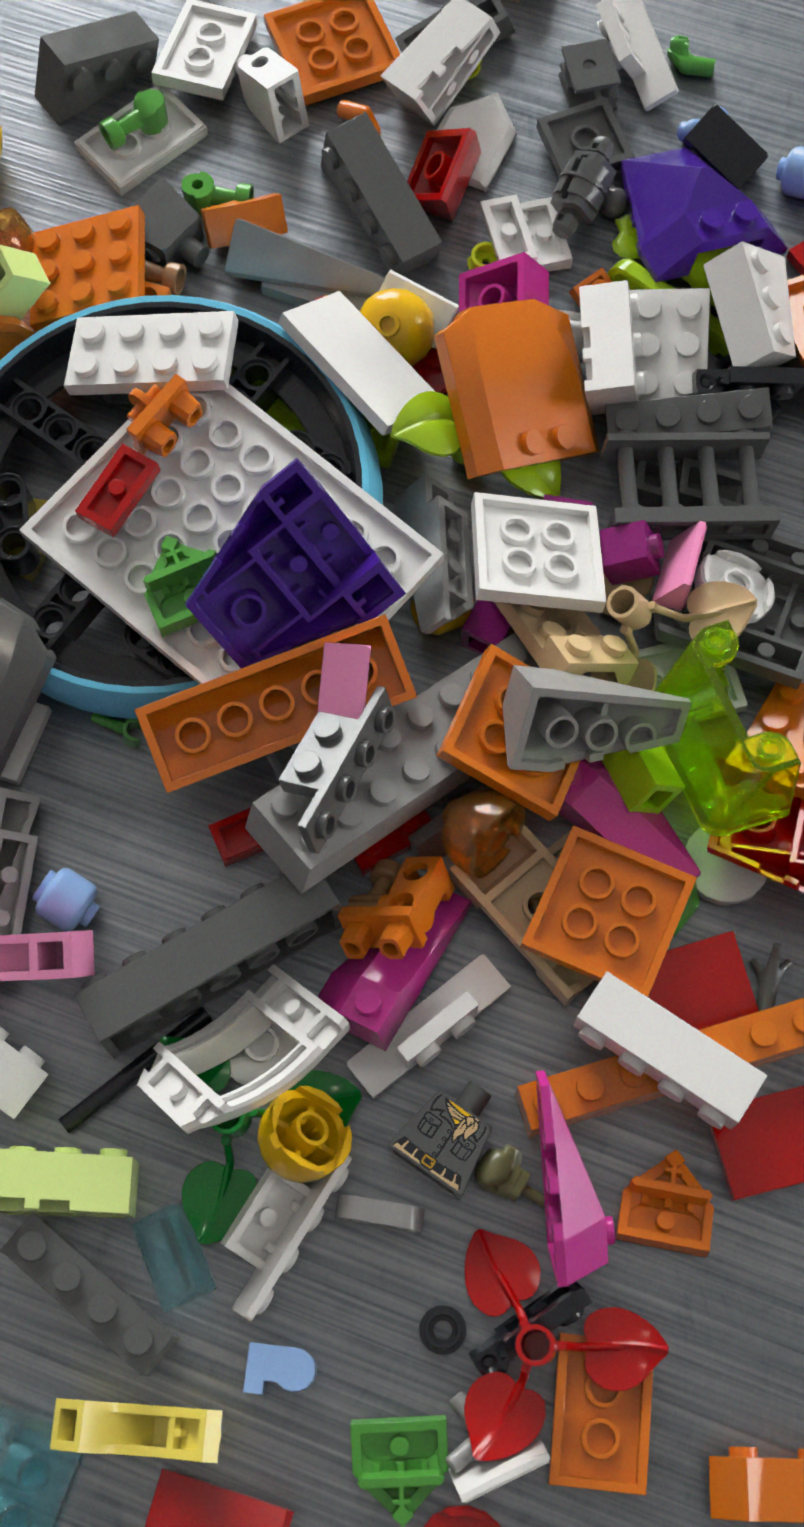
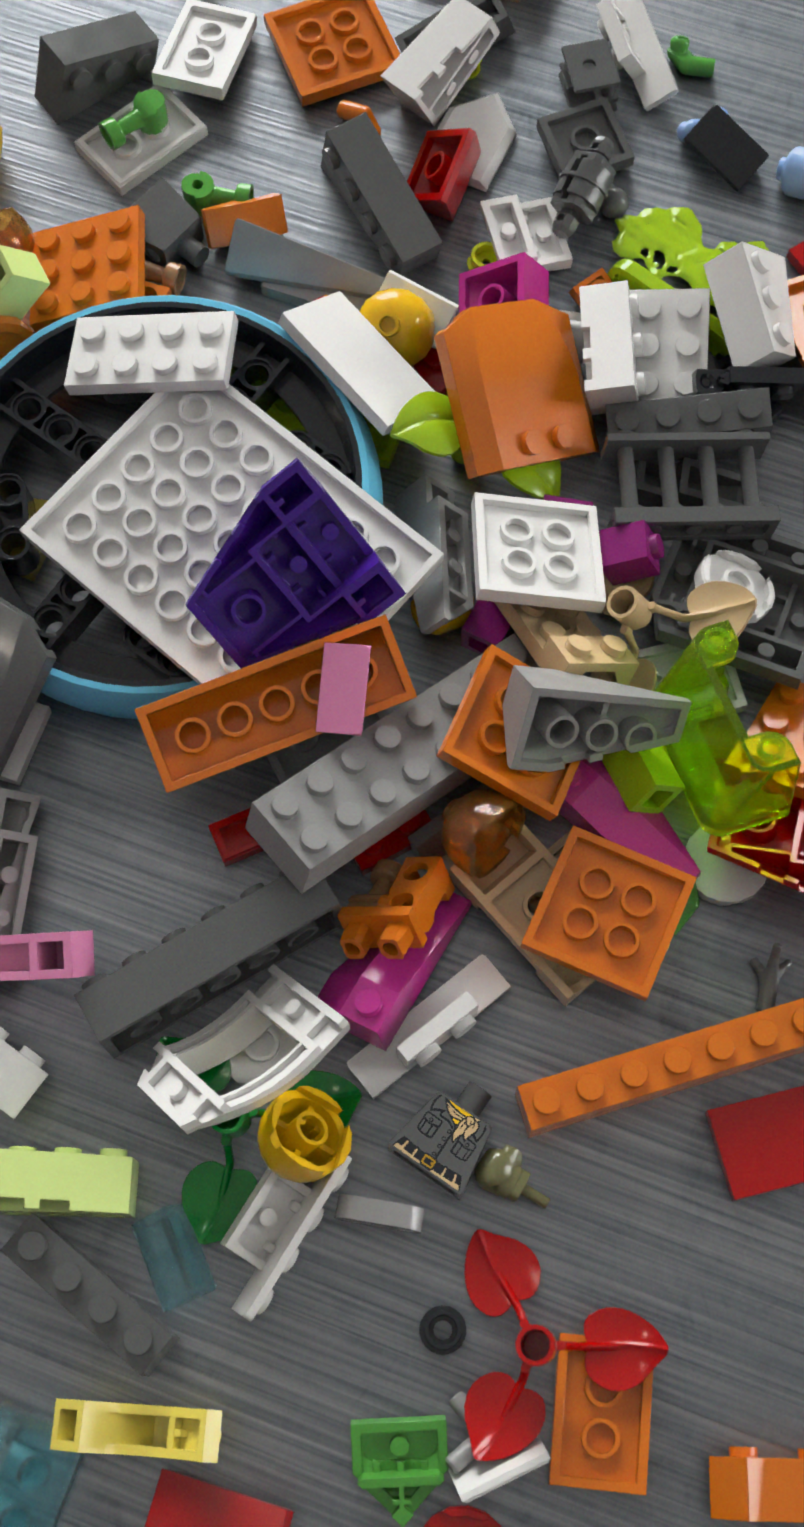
light blue head [32,868,100,932] -> none
black bar [58,1007,213,1133] -> none
red plate [75,443,160,538] -> none
bright green hand [91,713,142,748] -> none
orange hips [126,374,203,457] -> none
bright green slope [143,536,217,637] -> none
white torso [235,48,309,144] -> none
light blue leg [243,1342,317,1395] -> none
dark grey bracket [278,686,396,854] -> none
black hinge [468,1282,592,1376] -> none
dark pink wedge [535,1070,615,1287] -> none
white brick [573,971,768,1130] -> none
orange slope [615,1149,714,1258] -> none
dark purple wedge [620,147,788,283] -> none
red tile [648,931,759,1030] -> none
bright pink slope [653,521,707,611] -> none

